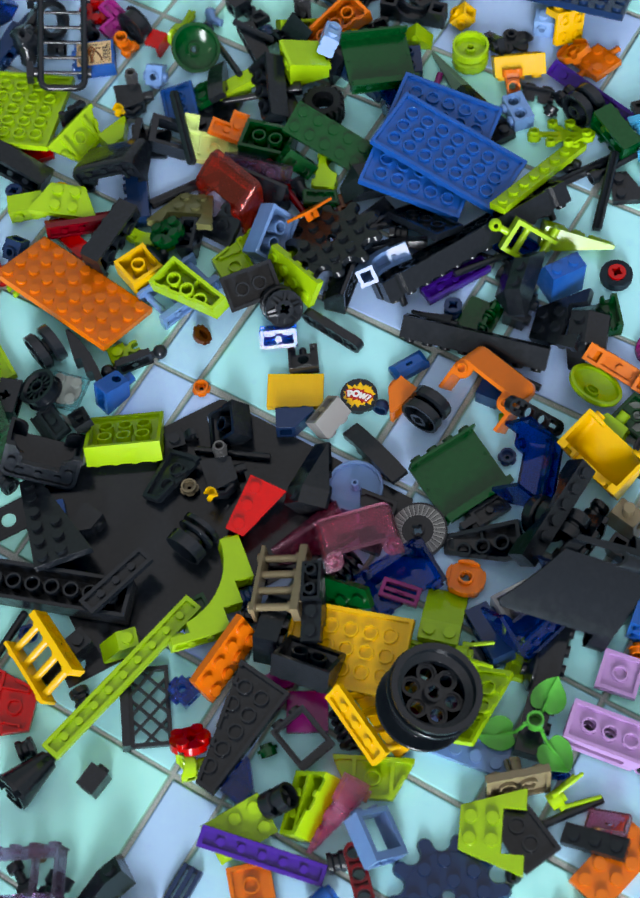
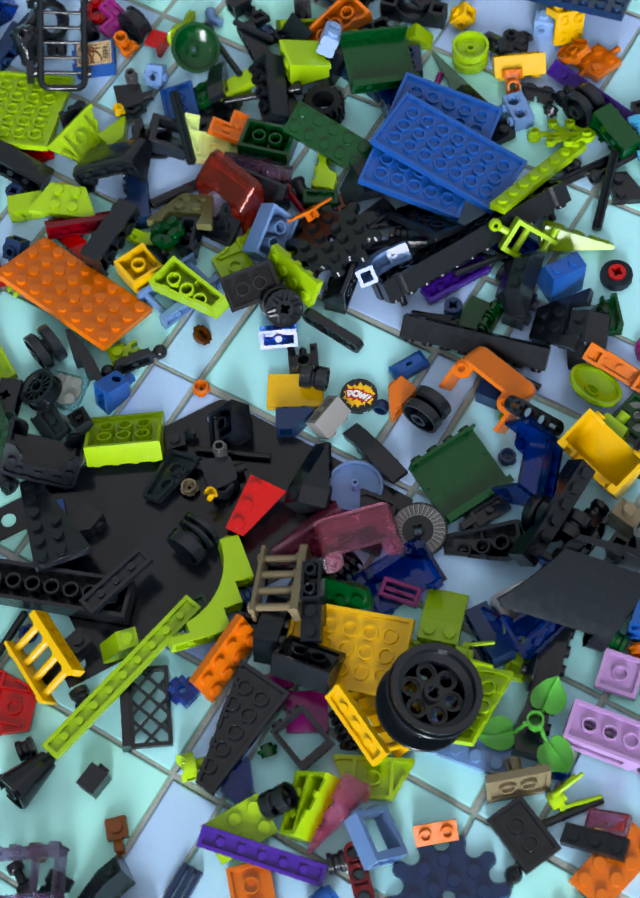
red plate [169,723,211,757] -> none
dark green hinge [276,144,318,180] -> none
orange plate [445,559,486,598] -> none
lime wing [458,789,528,877] -> none
none -> dark orange plate [104,815,130,855]
none -> black wheel [299,363,330,392]
none -> hinge [413,819,459,847]
none -> dark green wheel [607,630,631,653]

